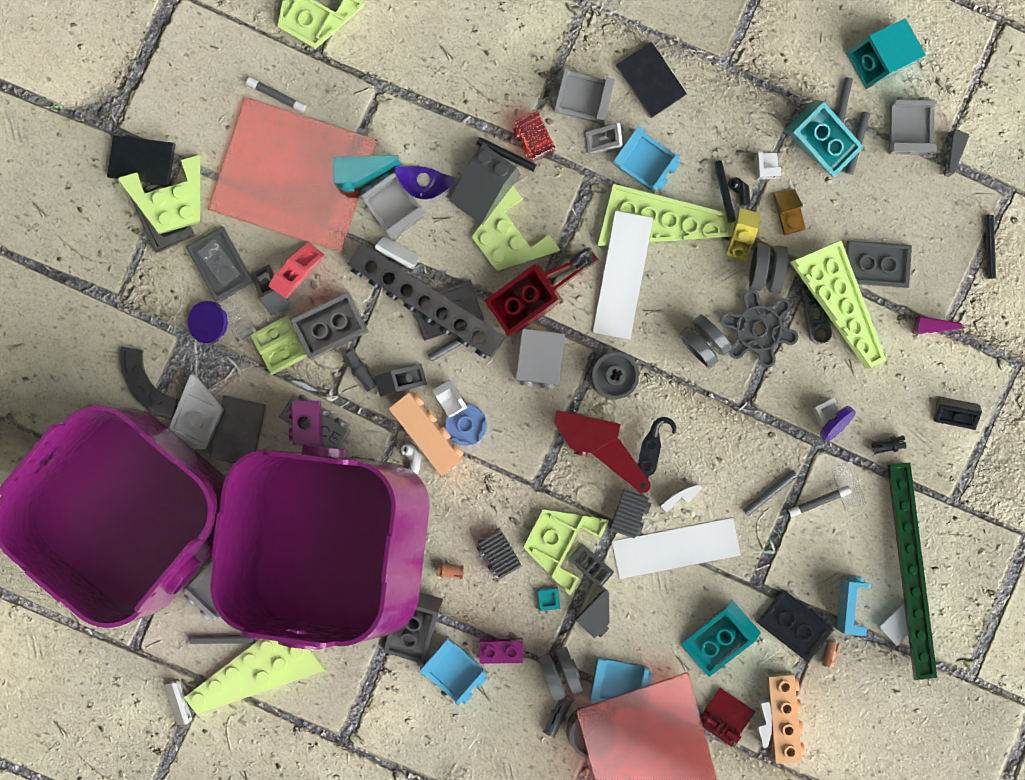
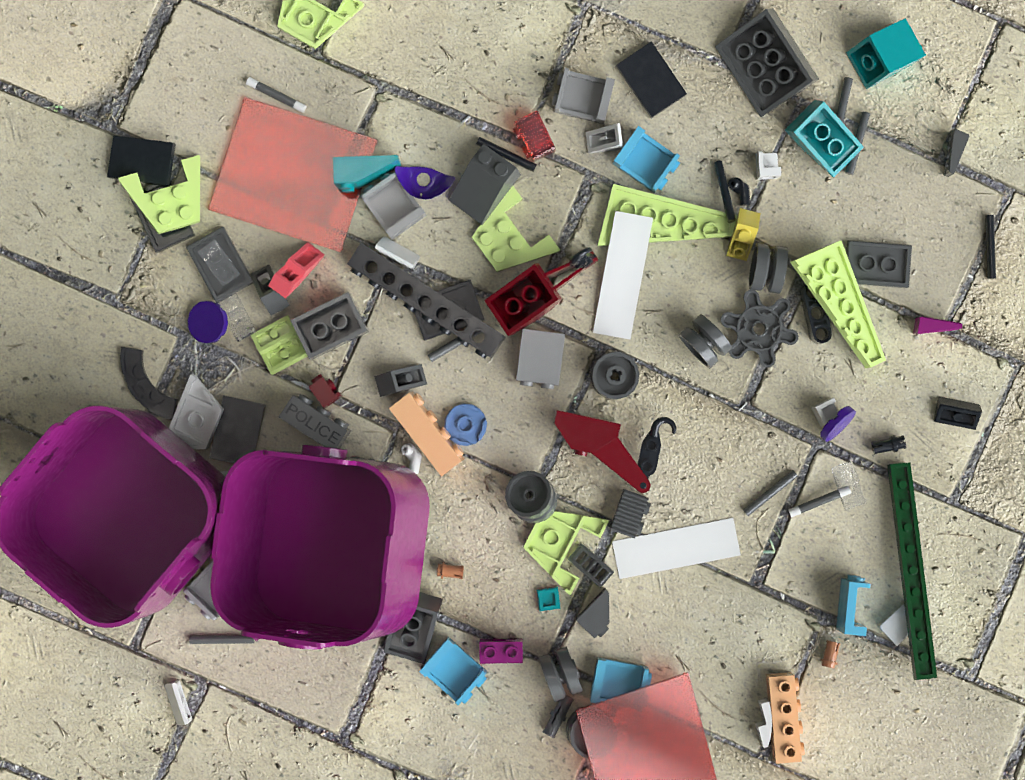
yellowish green wing [184,639,326,714] -> none
magenta brick [288,401,322,445] -> none
dark grey pin [343,349,377,392] -> none
white panel [432,380,467,418] -> none
dark grey brick [476,528,522,579] -> none
white slope [659,484,703,513] -> none
teal slope [681,600,761,677] -> none
dark red hinge [696,687,756,747] -> none
black tile [756,589,834,663] -> none
pearl gold slope [774,189,806,235] -> none
light grey panel [889,97,937,155] -> none
none -> dark red brick [309,374,343,408]
none -> dark grey wheel [505,471,558,523]
none -> dark grey slope [715,8,819,117]

